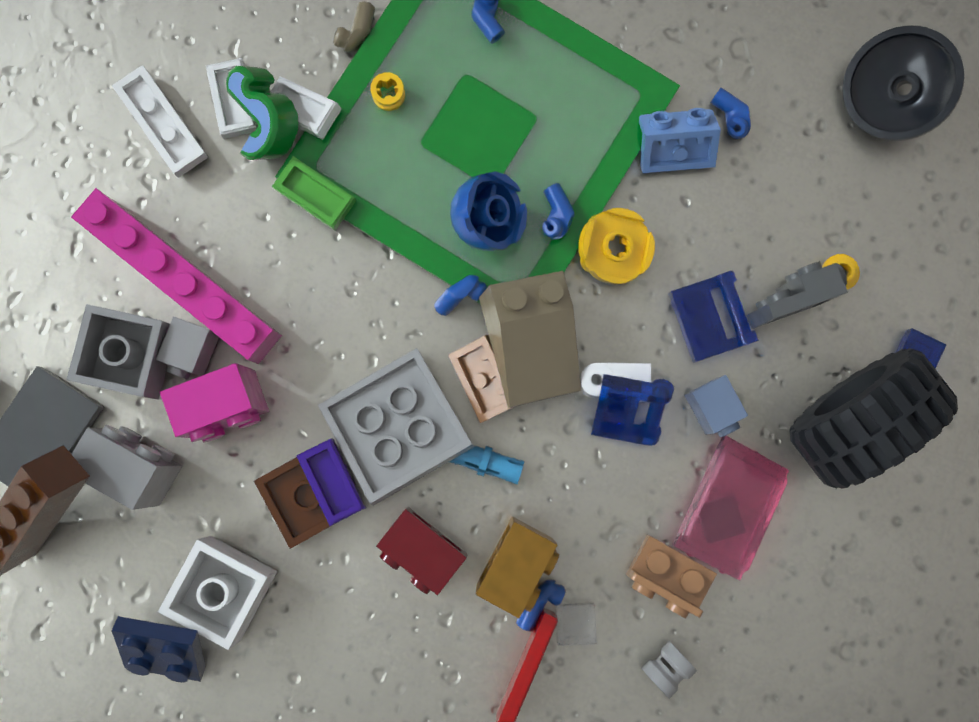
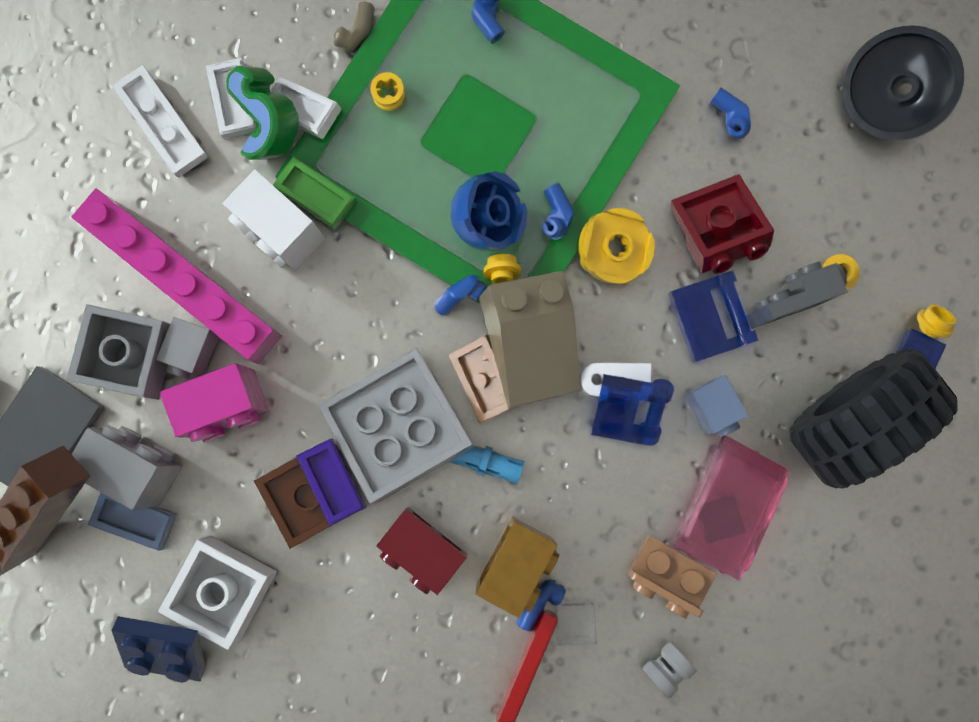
medium blue bracket [639,108,721,173] -> none
none -> sand blue tile [88,492,177,551]
none -> white brick [222,169,325,271]
none -> yellow plate [483,254,522,284]
none -> dark red plate [670,174,775,274]
none -> yellow plate [917,304,957,338]

